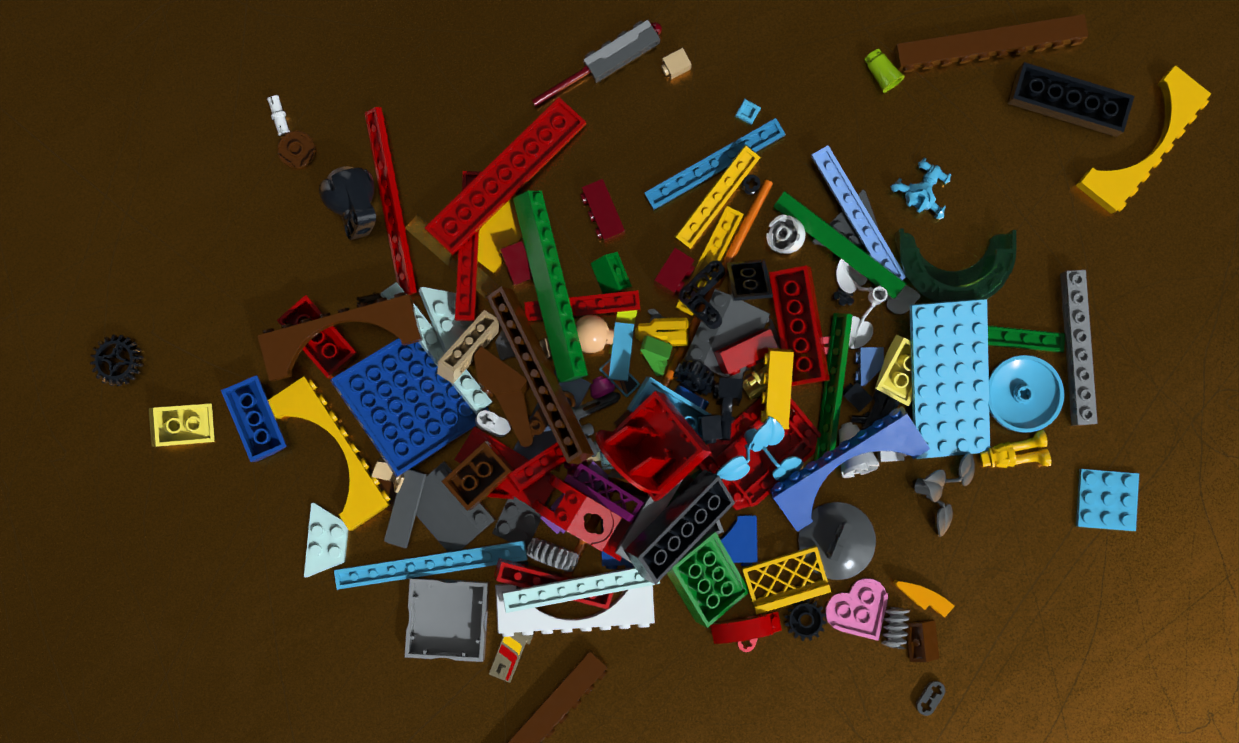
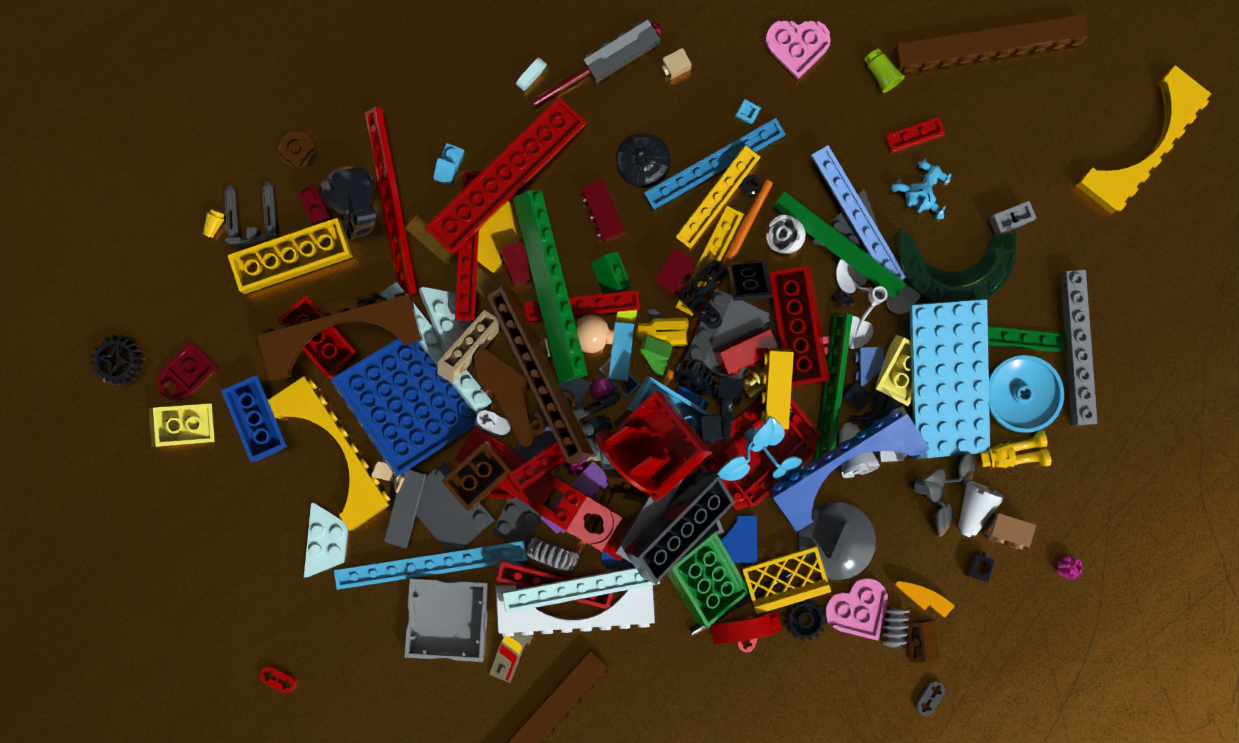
white pin [267,95,290,136] -> none
flat silver tile [495,329,515,361] -> none
magenta fence [564,463,645,523] -> none
black brick [1008,62,1134,137] -> none
medium azure plate [1076,469,1139,531] -> none
none -> dark red tile [157,341,219,401]
none -> yellow cone [202,208,225,238]
none -> dark grey piece [224,181,280,249]
none -> yellow brick [228,218,353,294]
none -> red beam [260,666,297,693]
none -> dark red brick [297,184,333,226]
none -> medium azure slope [433,143,465,186]
none -> light aqua beam [516,58,547,91]
none -> black brick [582,415,613,439]
none -> black hat [615,133,671,188]
none -> black bar [689,571,791,635]
none -> bright pink plate [765,21,831,80]
none -> red tile [884,116,945,153]
none -> white cone [958,481,1004,537]
none -> black brick [966,551,995,582]
none -> medium nougat brick [983,513,1036,550]
none -> light grey brick [989,201,1037,236]
none -> dark pink gear [1057,555,1082,580]

